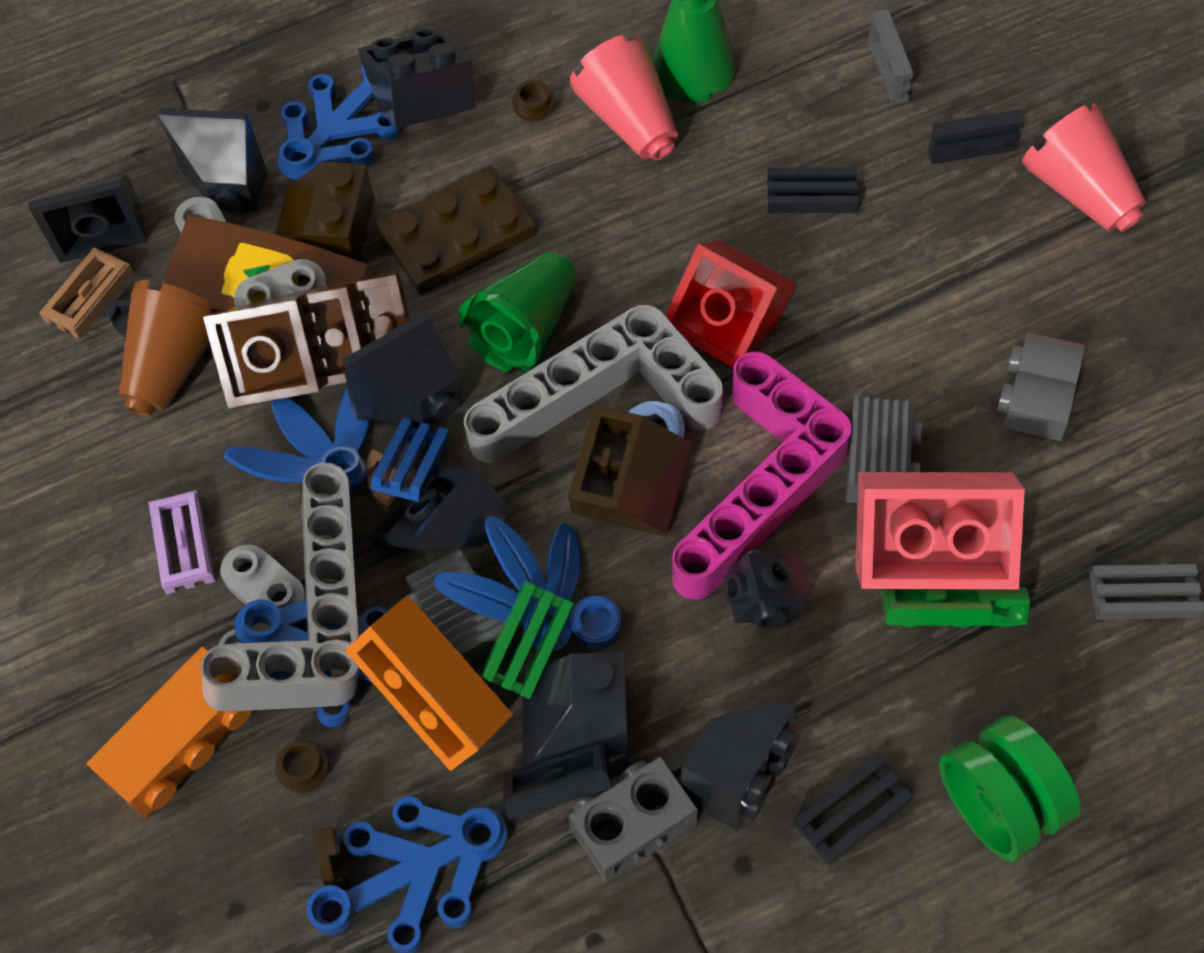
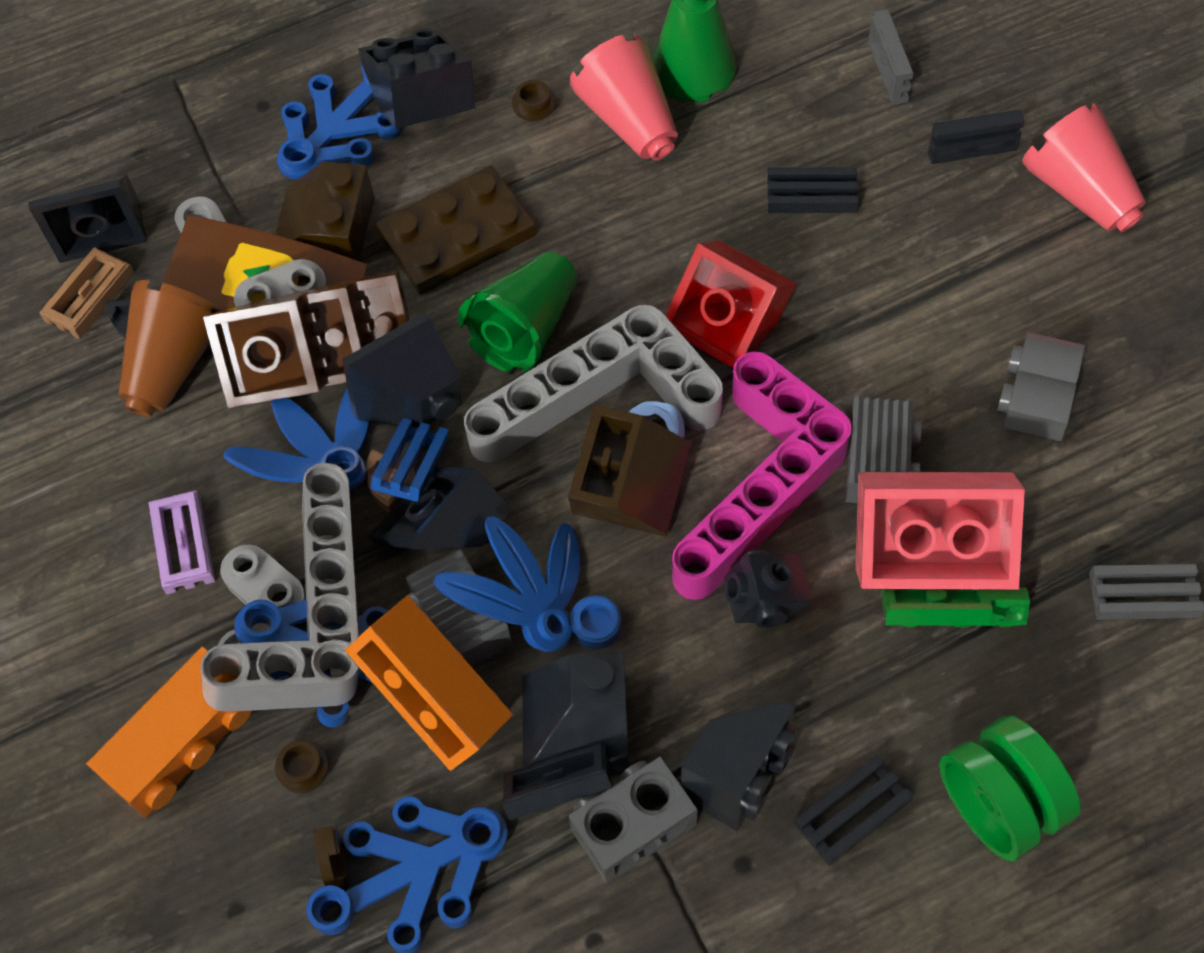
slope [158,108,267,212] -> none
green tile [480,581,574,699] -> none

